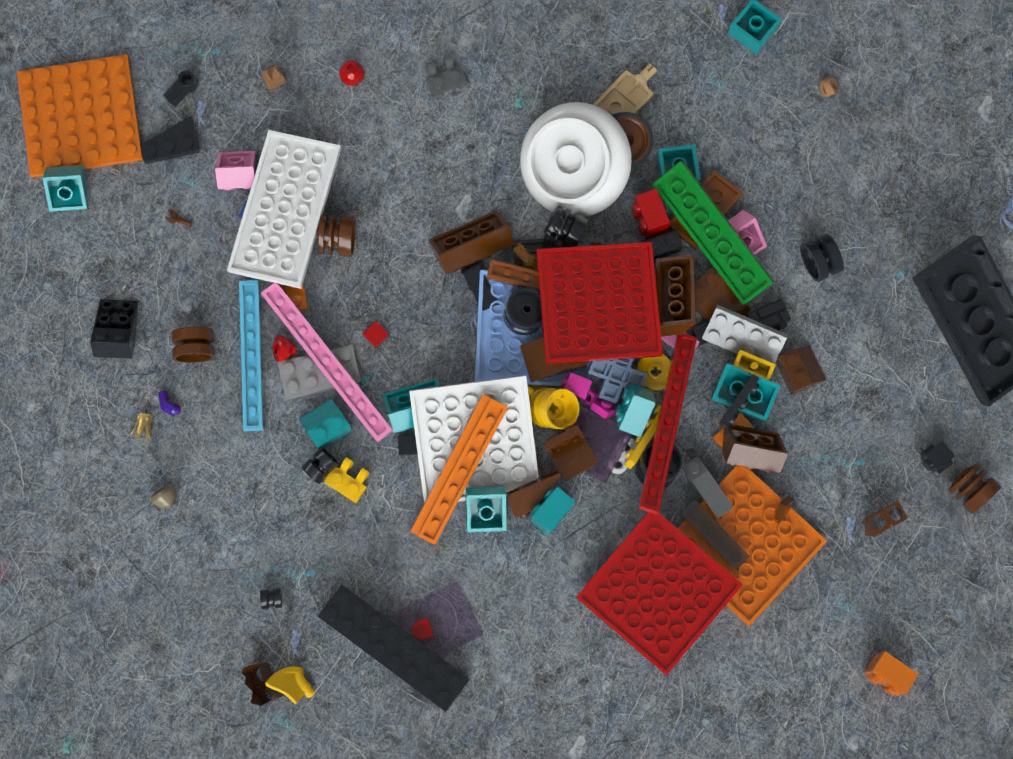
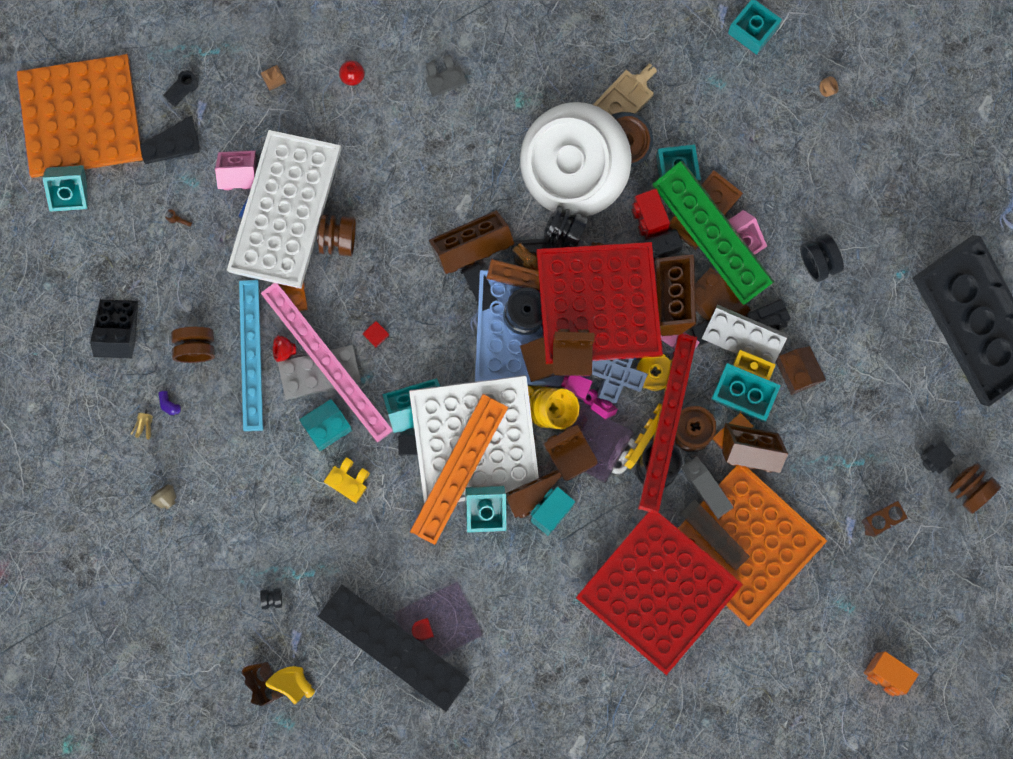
black wheel [302,447,339,484] -> none
brick [615,383,656,437] -> none
black plate [719,374,760,427] -> none
reddish brown tile [775,496,794,522] -> none
none -> reddish brown bracket [553,329,595,376]
none -> reddish brown wheel [674,406,716,452]

